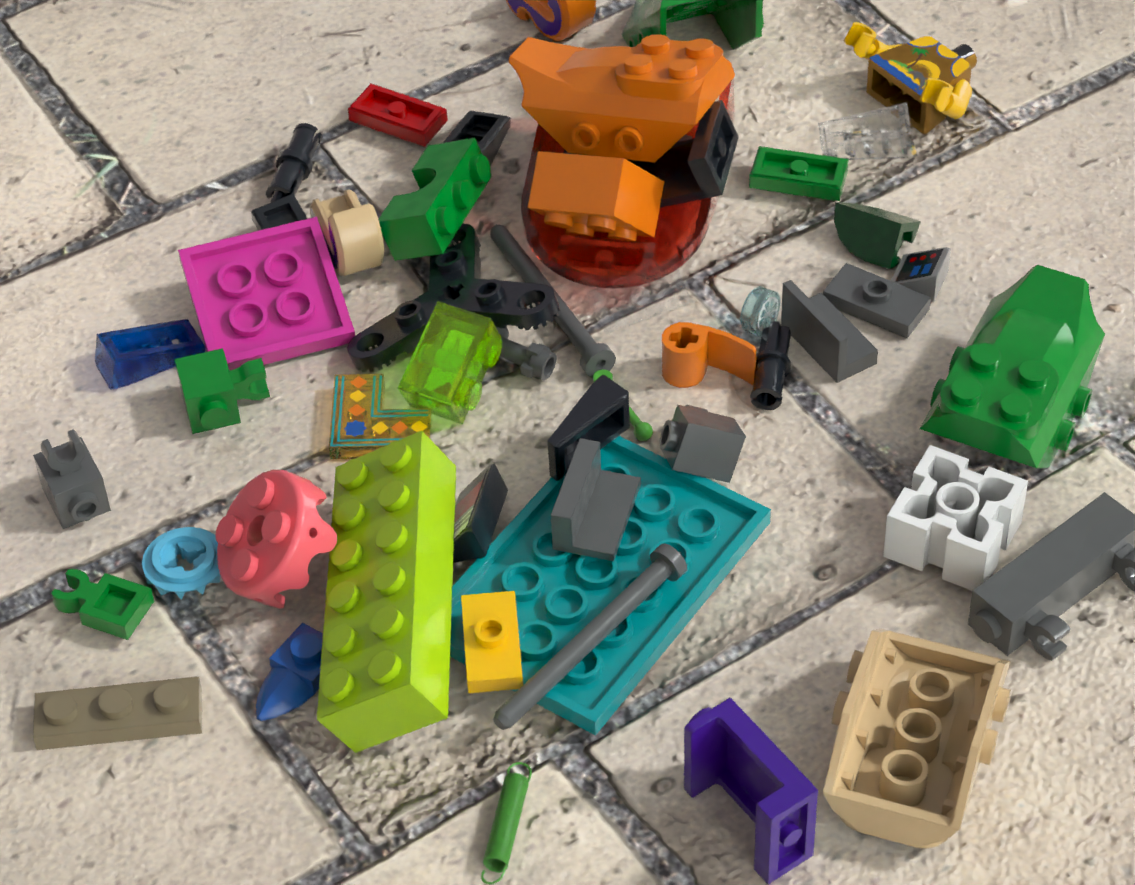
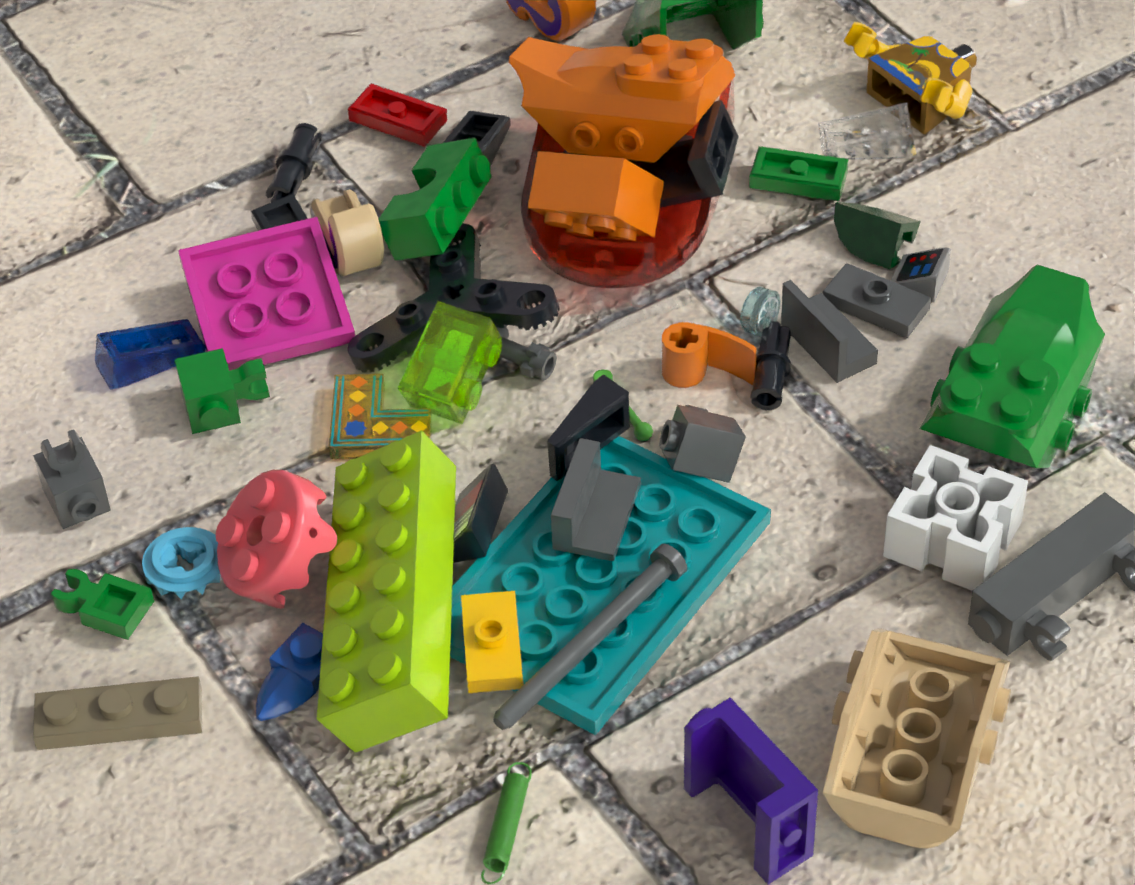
dark grey bar [490,225,616,378] -> none

